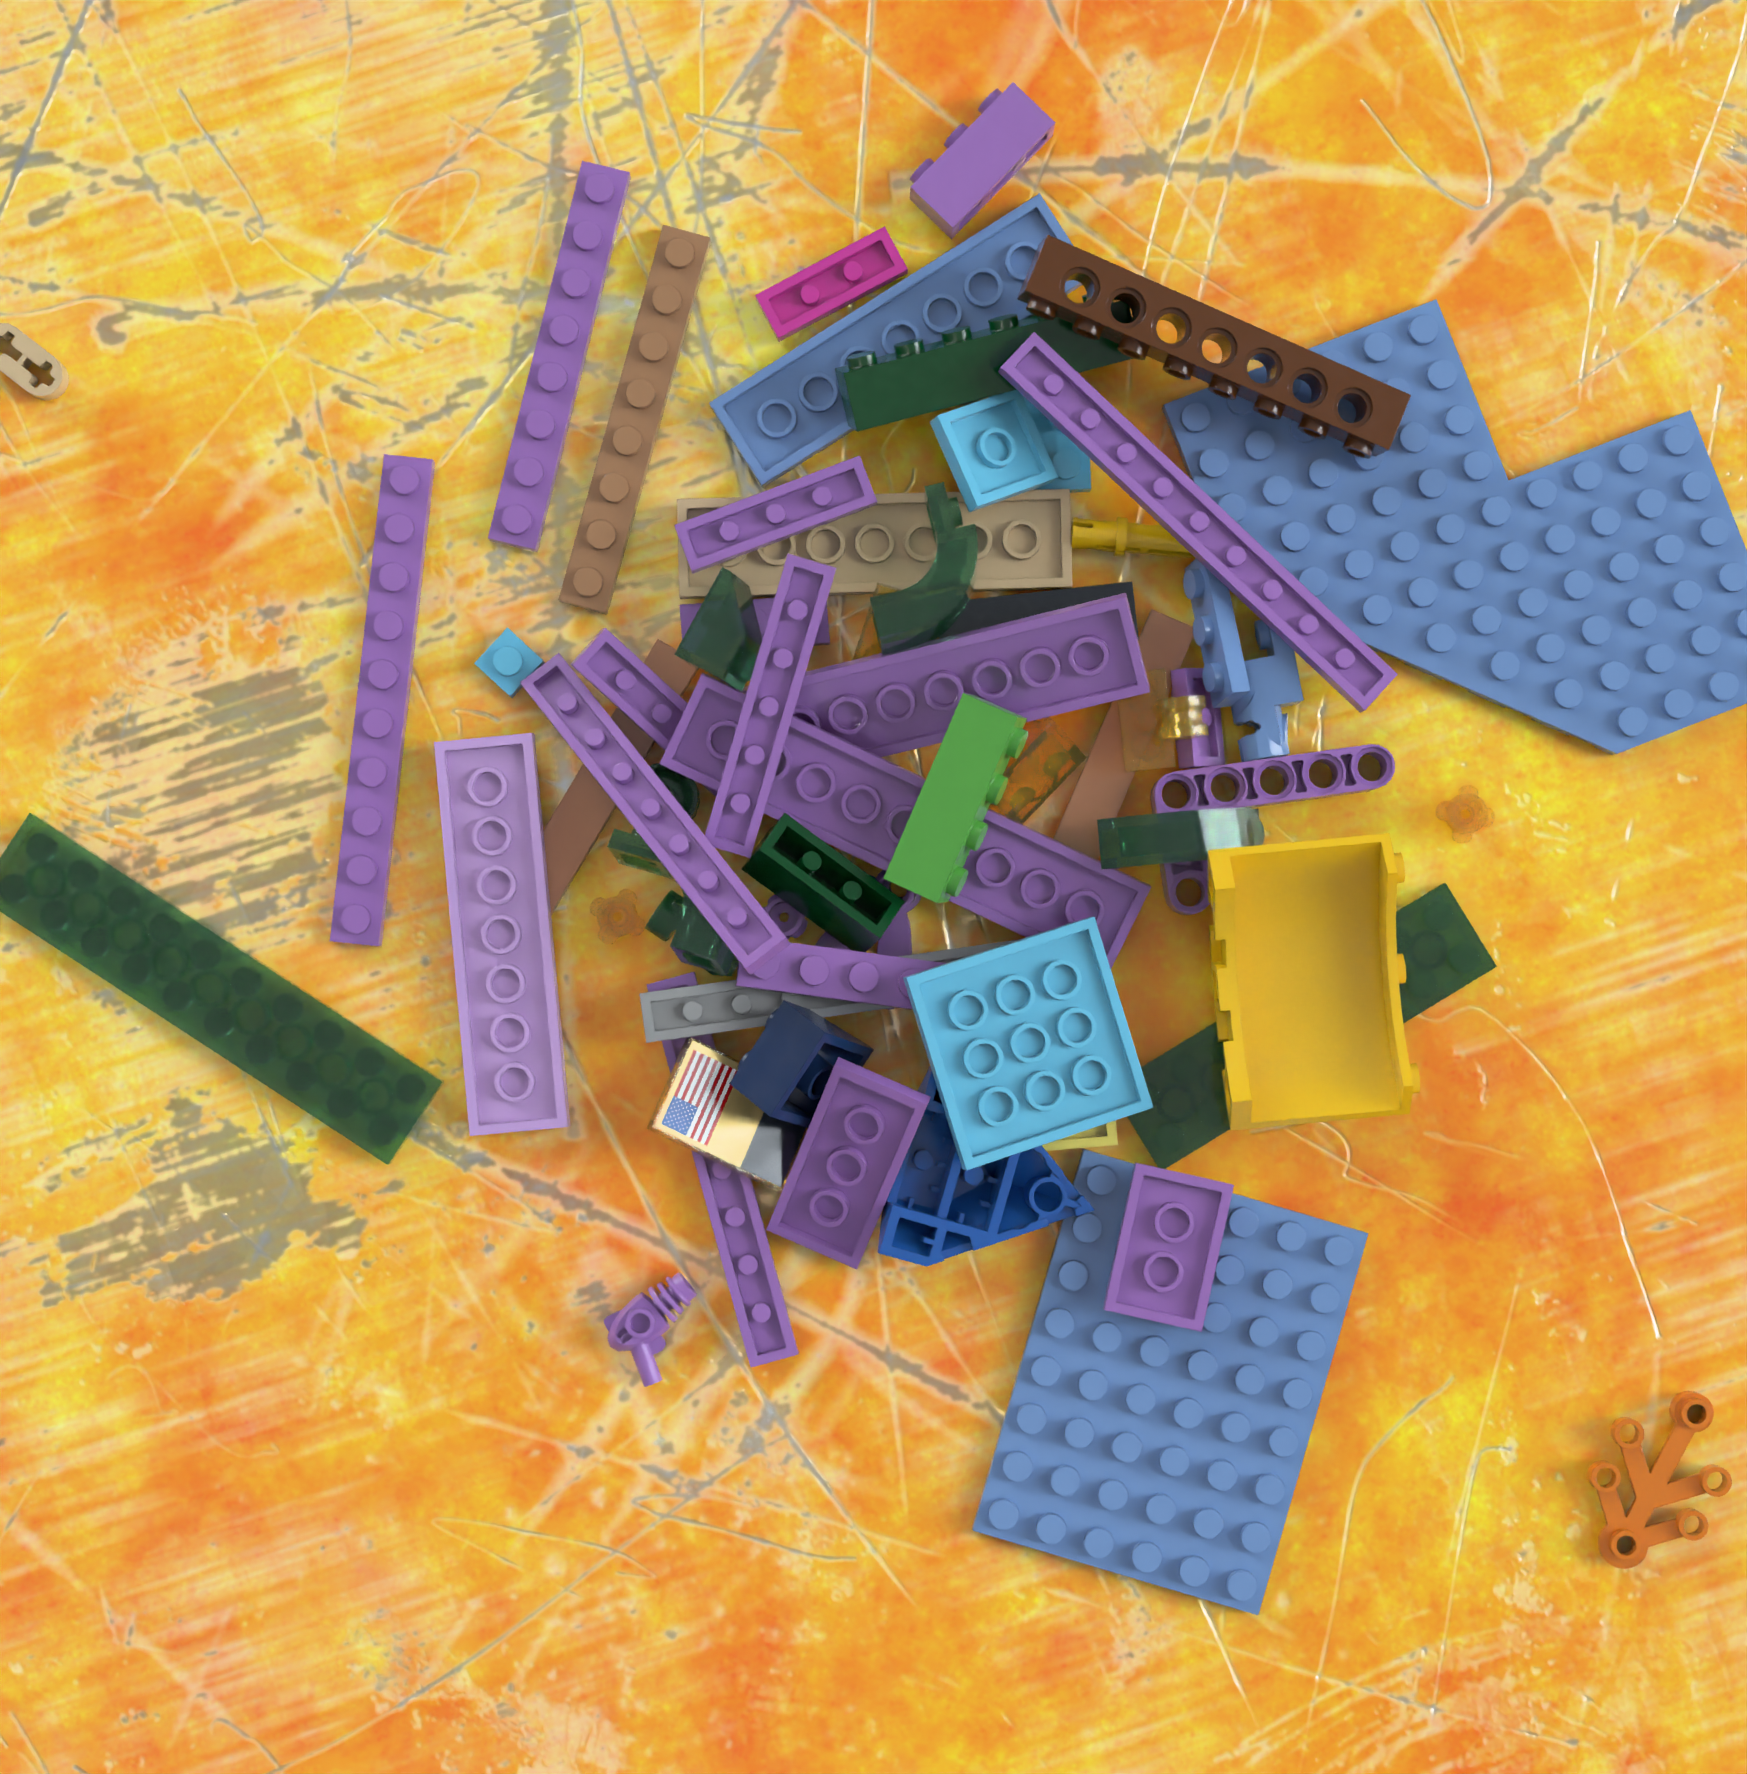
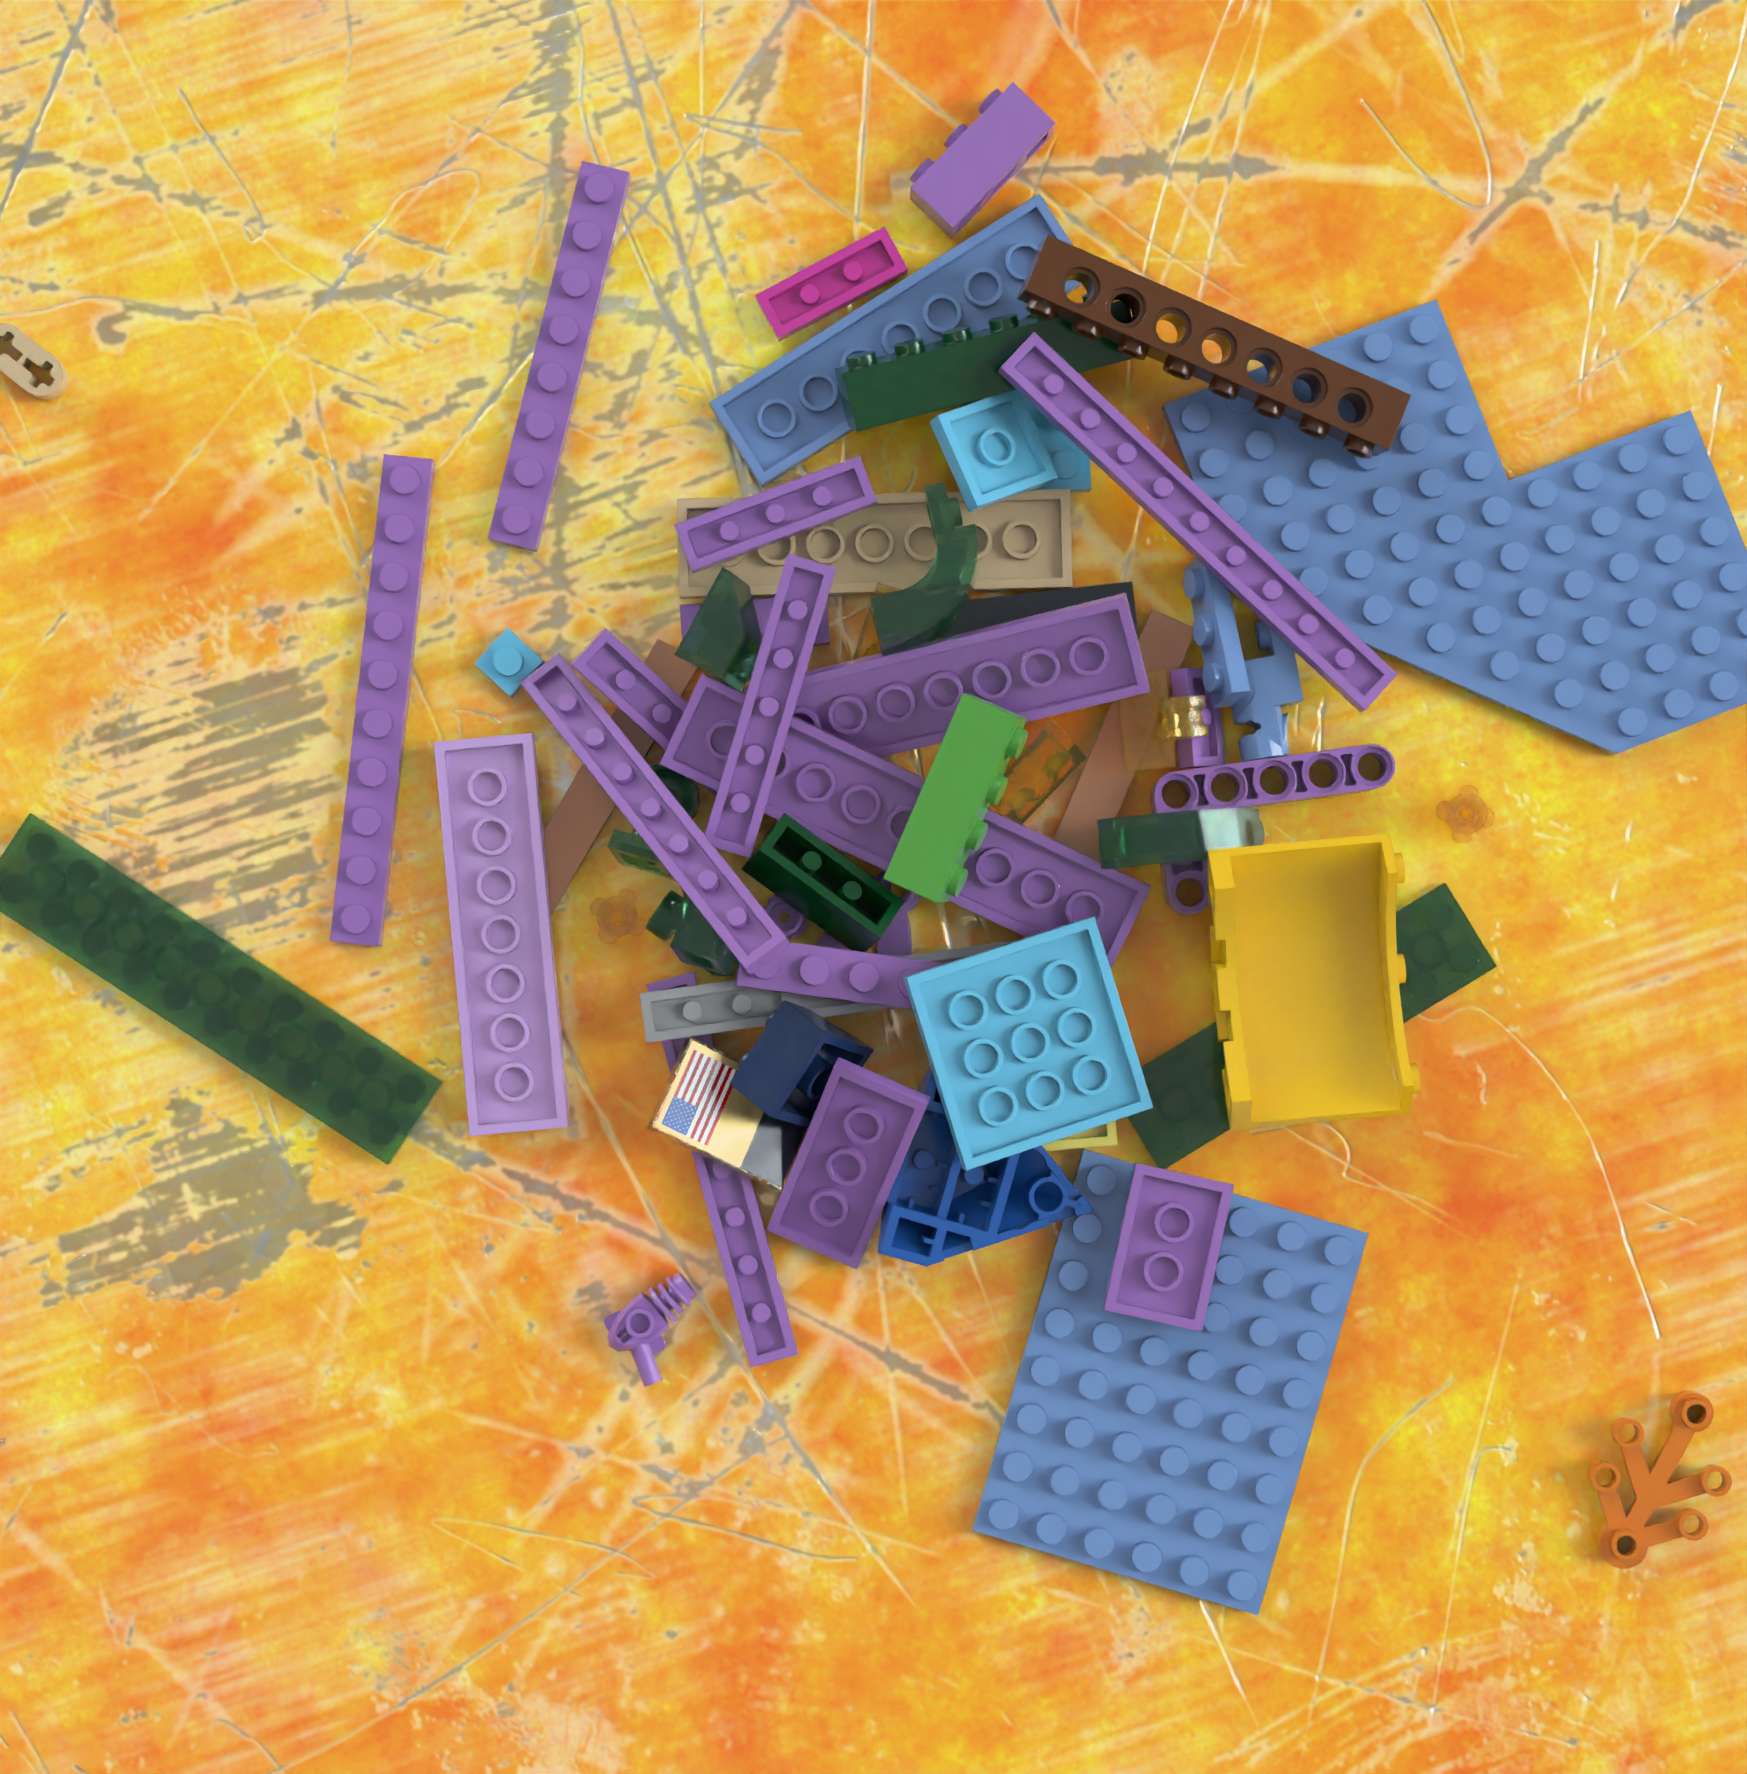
medium nougat plate [558,225,711,615] -> none
yellow pin [1071,517,1195,558] -> none

